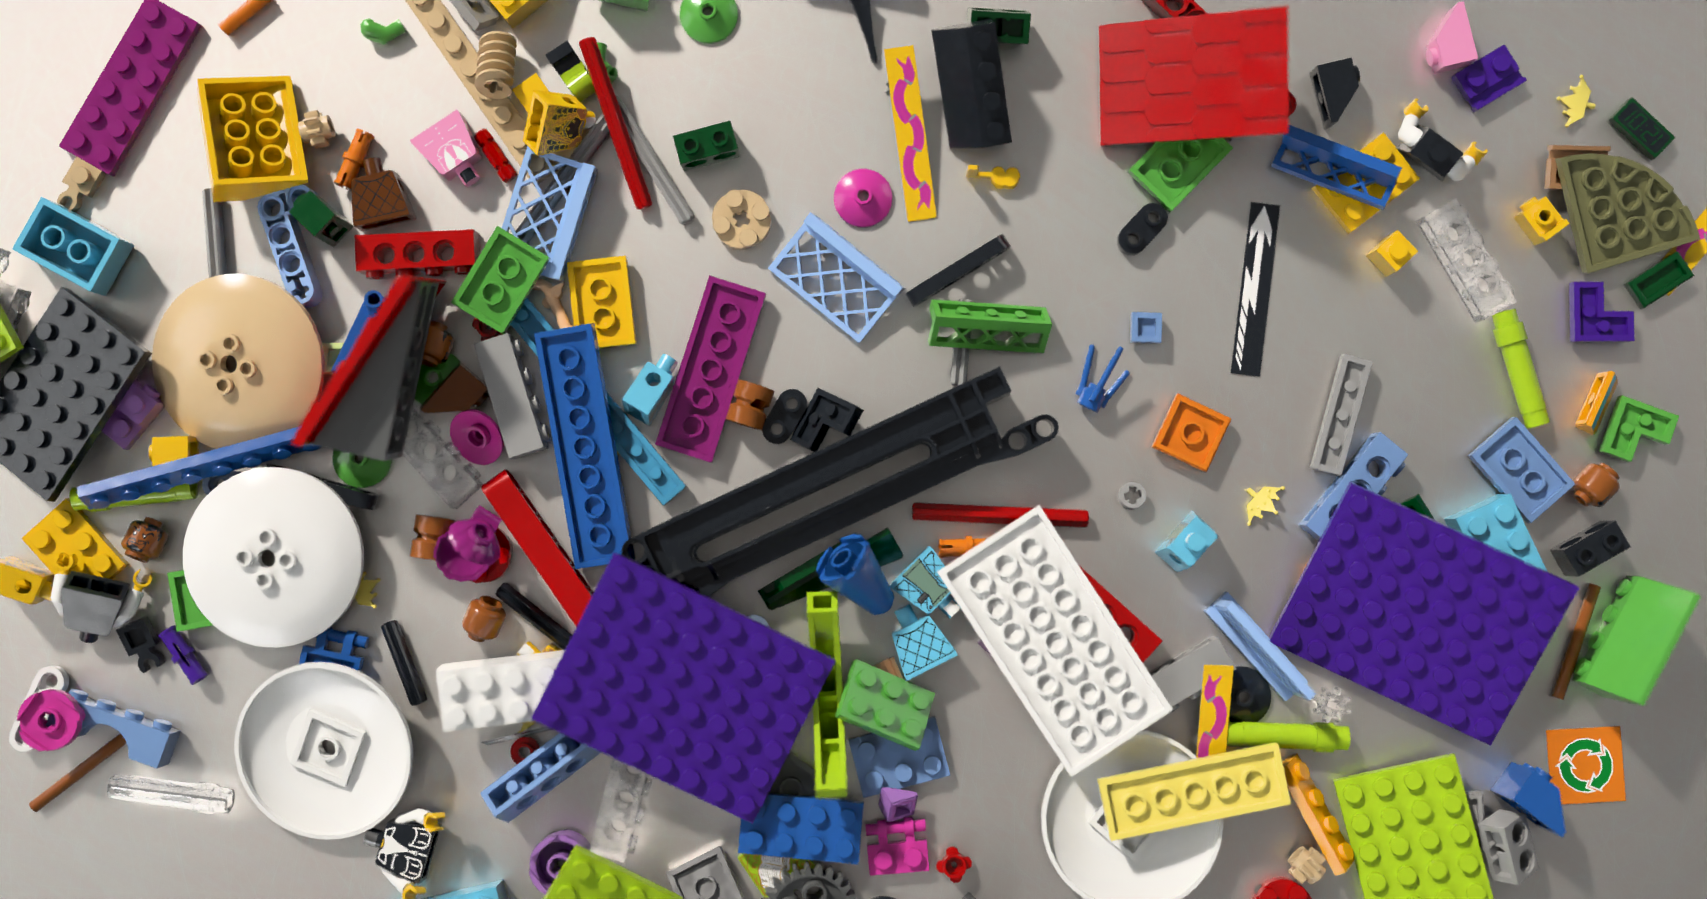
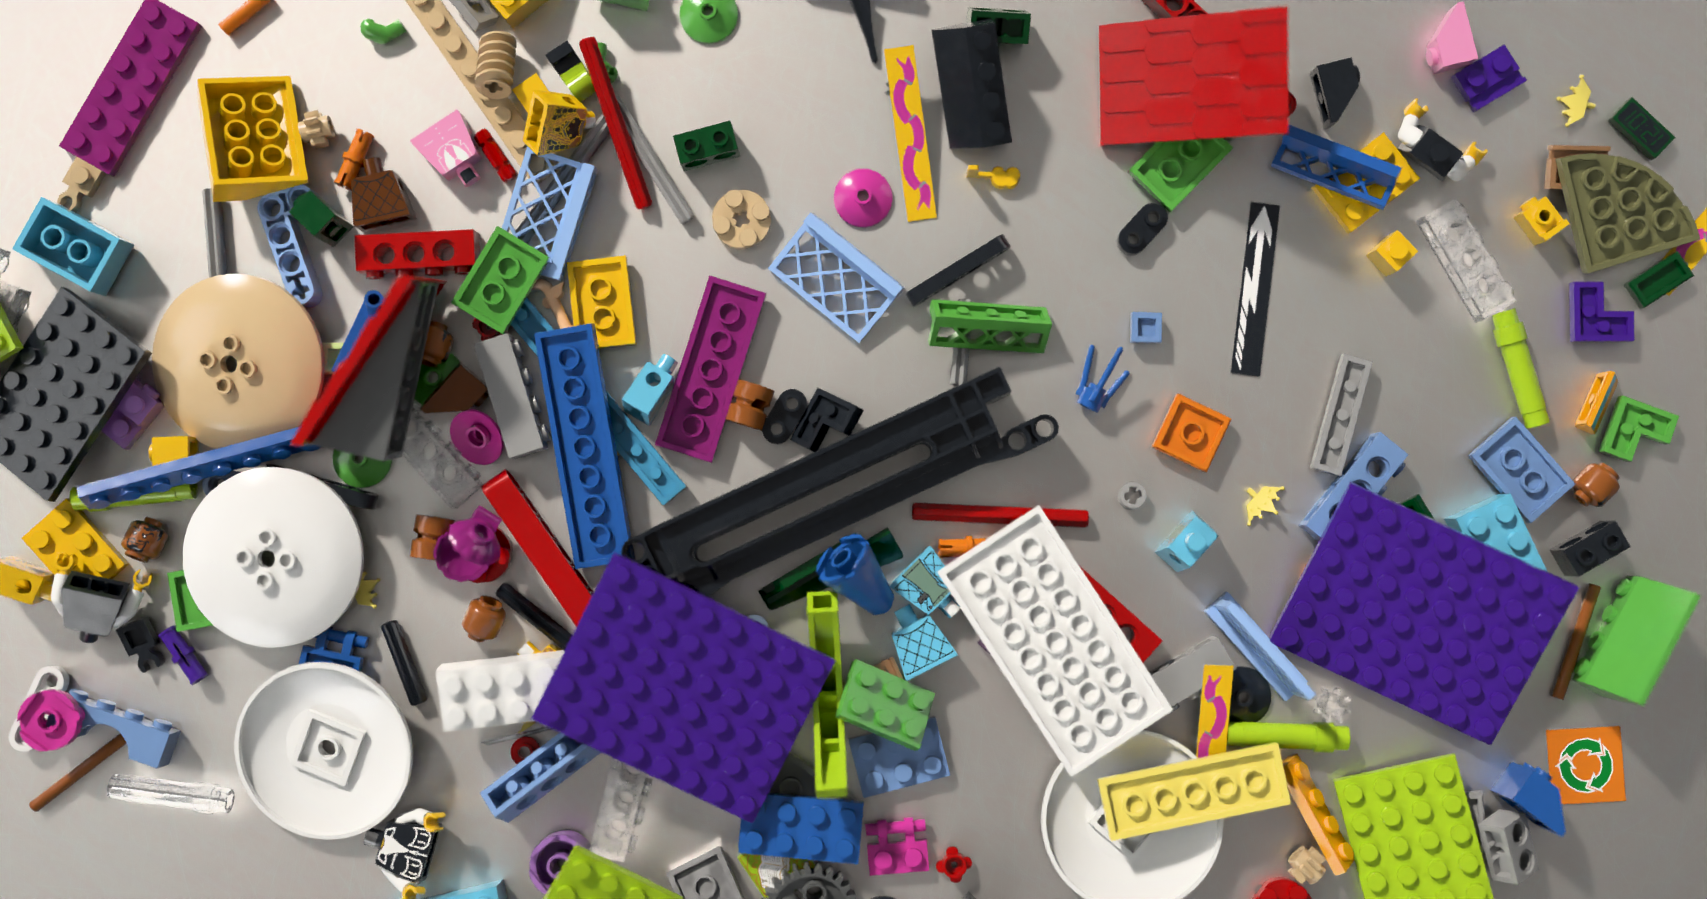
medium lavender slope [878,787,918,822] -> none

